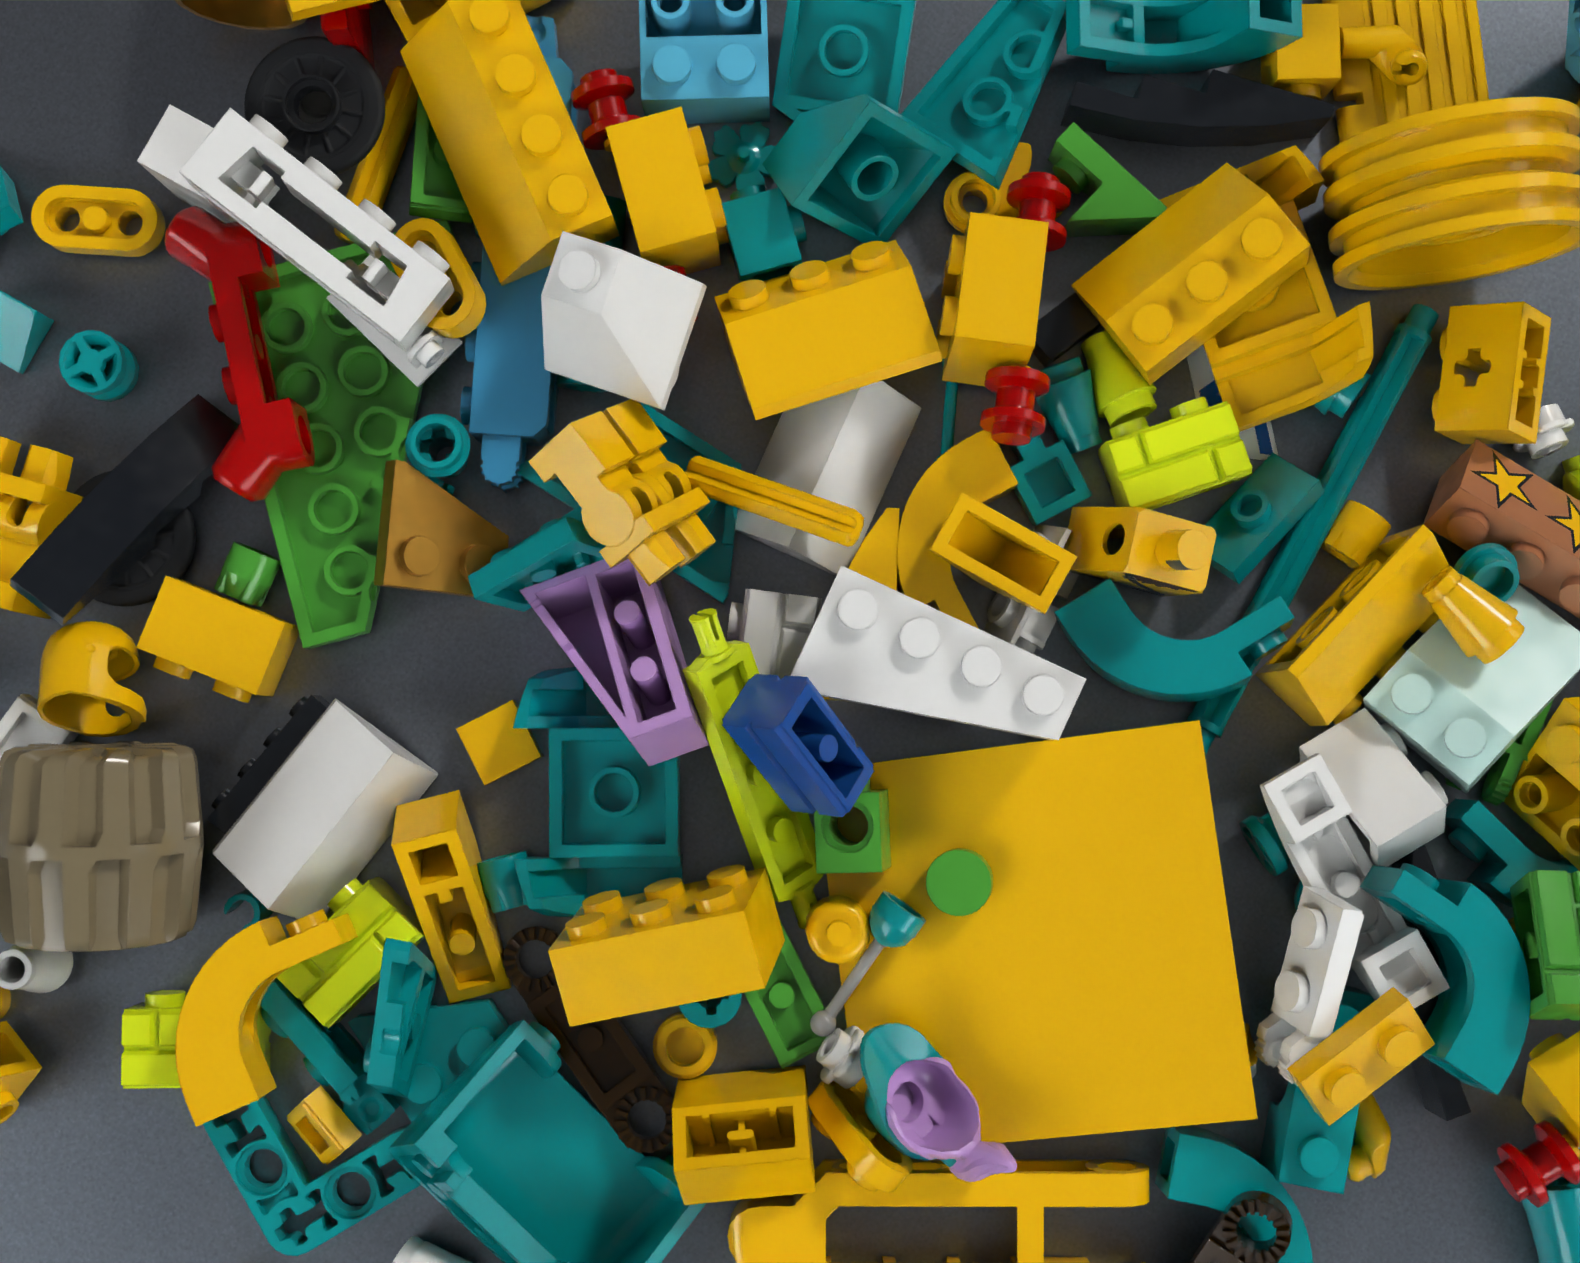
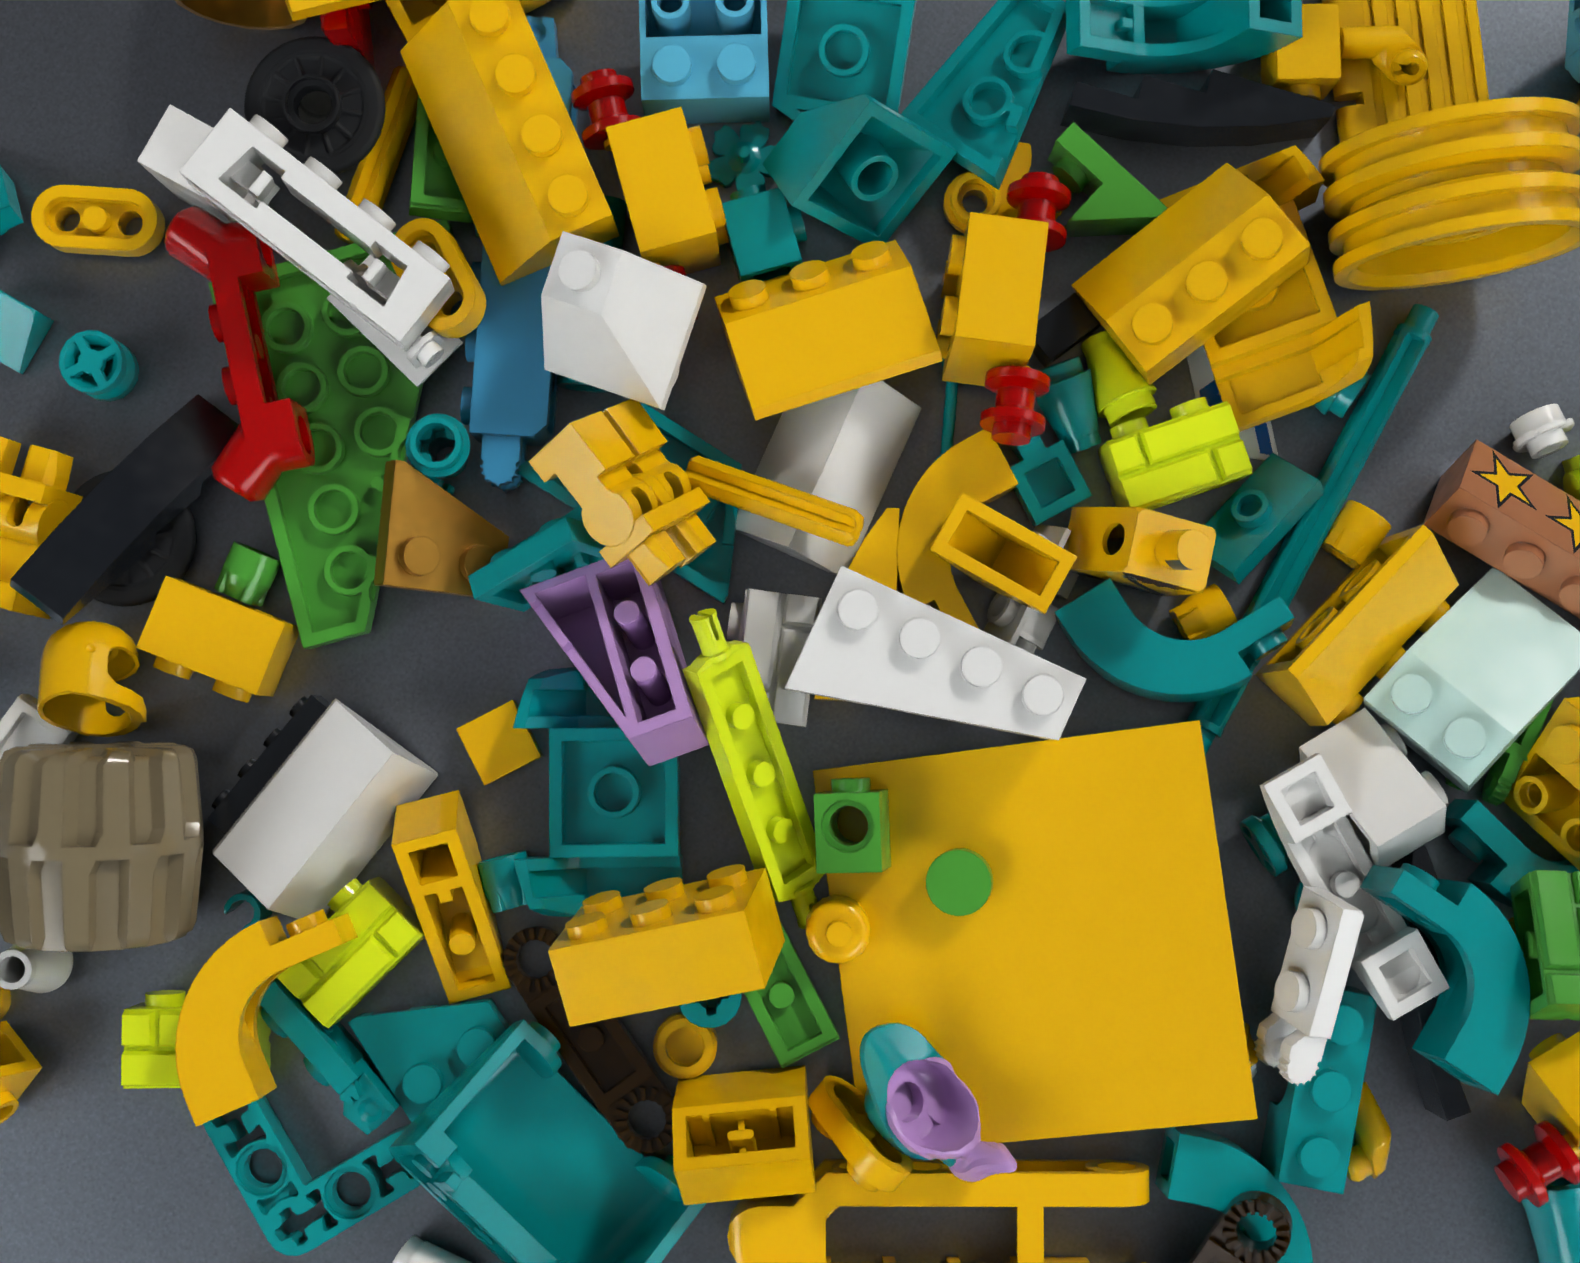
yellow tile [286,1085,362,1165] -> none
teal wing [363,938,438,1098] -> none
blue brick [722,674,874,817] -> none
hinge [810,891,926,1037] -> none
white plate [816,1026,864,1089] -> none
yellow plate [1287,987,1435,1126] -> none
yellow cone [1421,566,1525,664] -> none
yellow brick [1432,301,1552,444] -> none
teal plate [1454,543,1520,602] -> none
none -> yellow hose [1169,583,1238,640]

